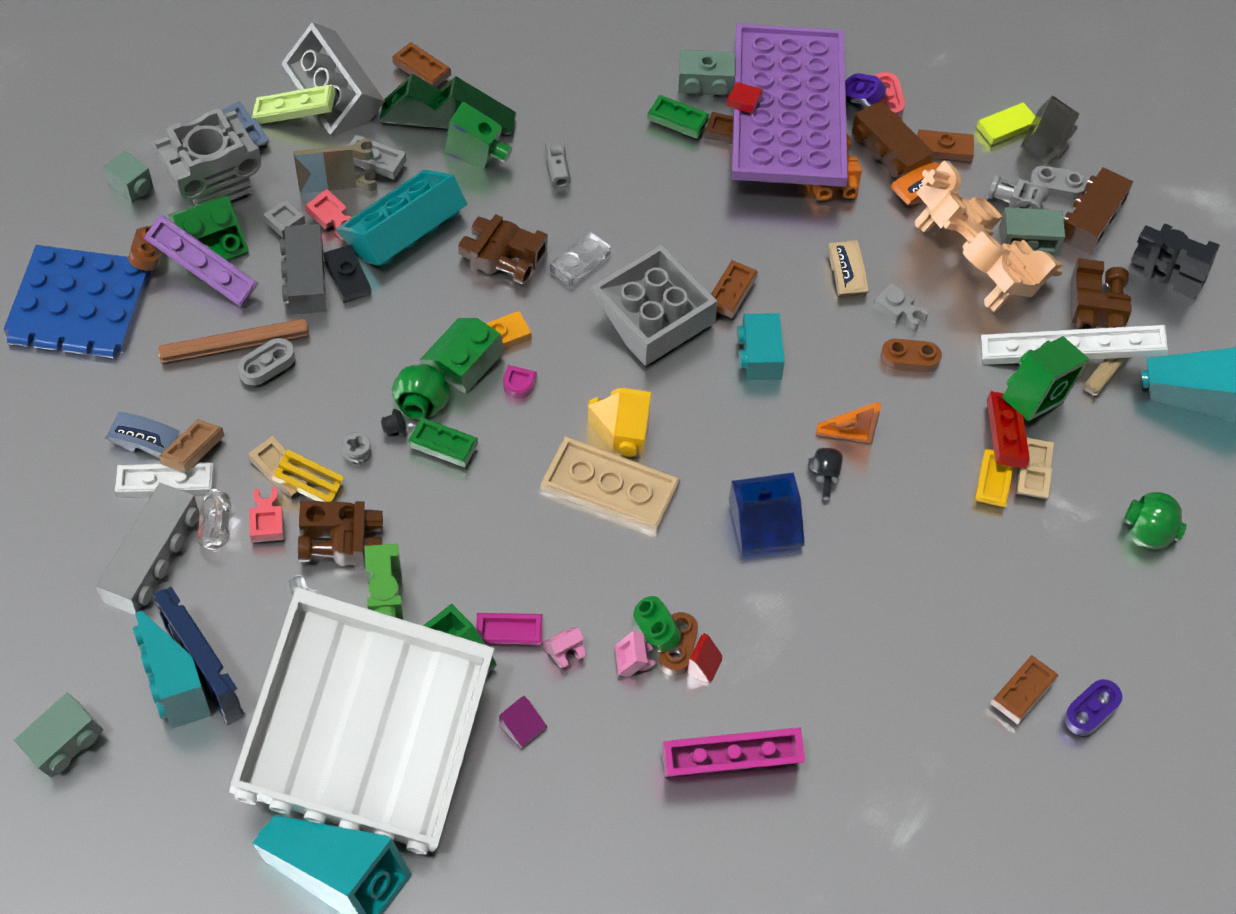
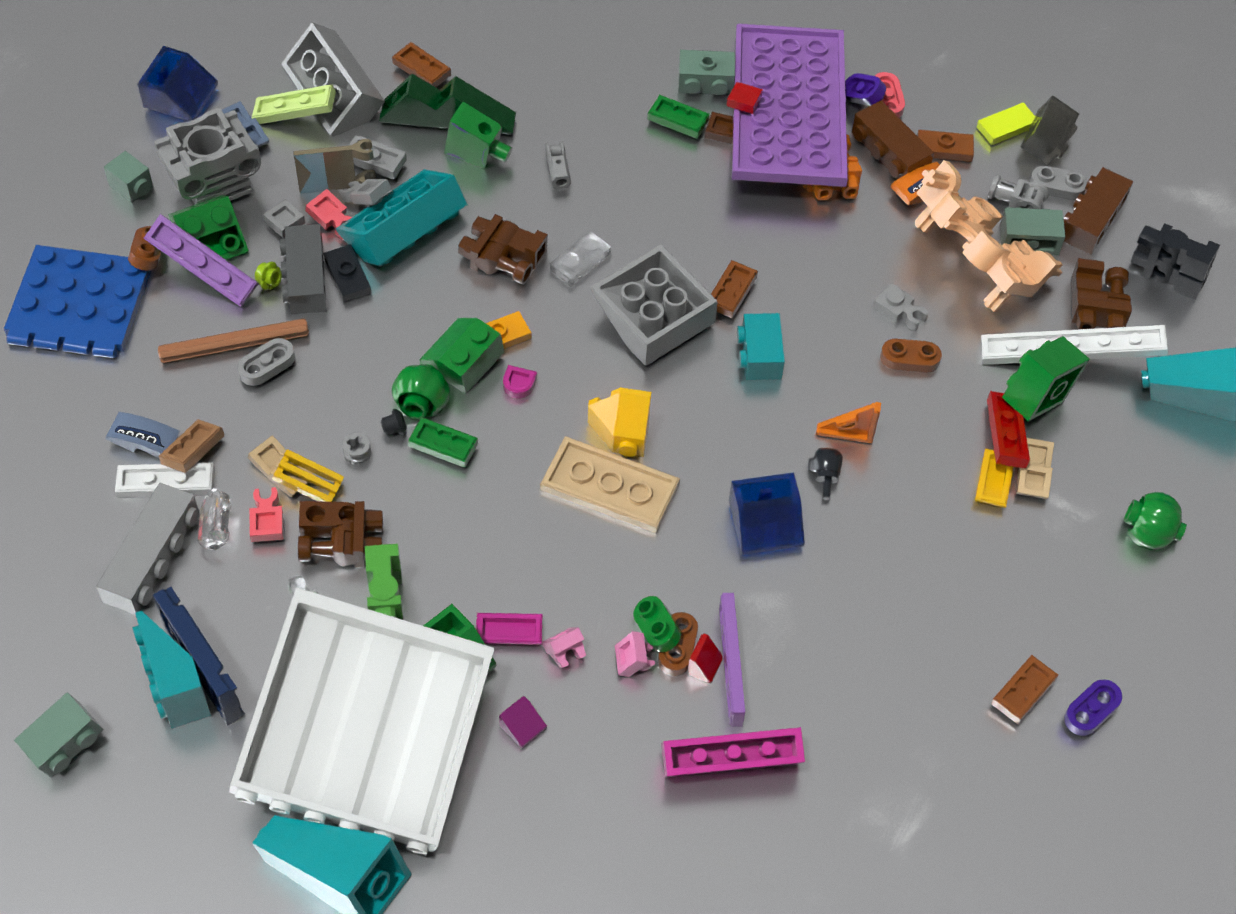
tan slope [828,240,869,297] -> none
tan axle [1084,358,1127,396] -> none
none -> clear blue slope [137,46,218,121]
none -> lime plate [255,261,282,290]
none -> light grey plate [339,179,391,206]
none -> medium lavender tile [719,593,745,727]

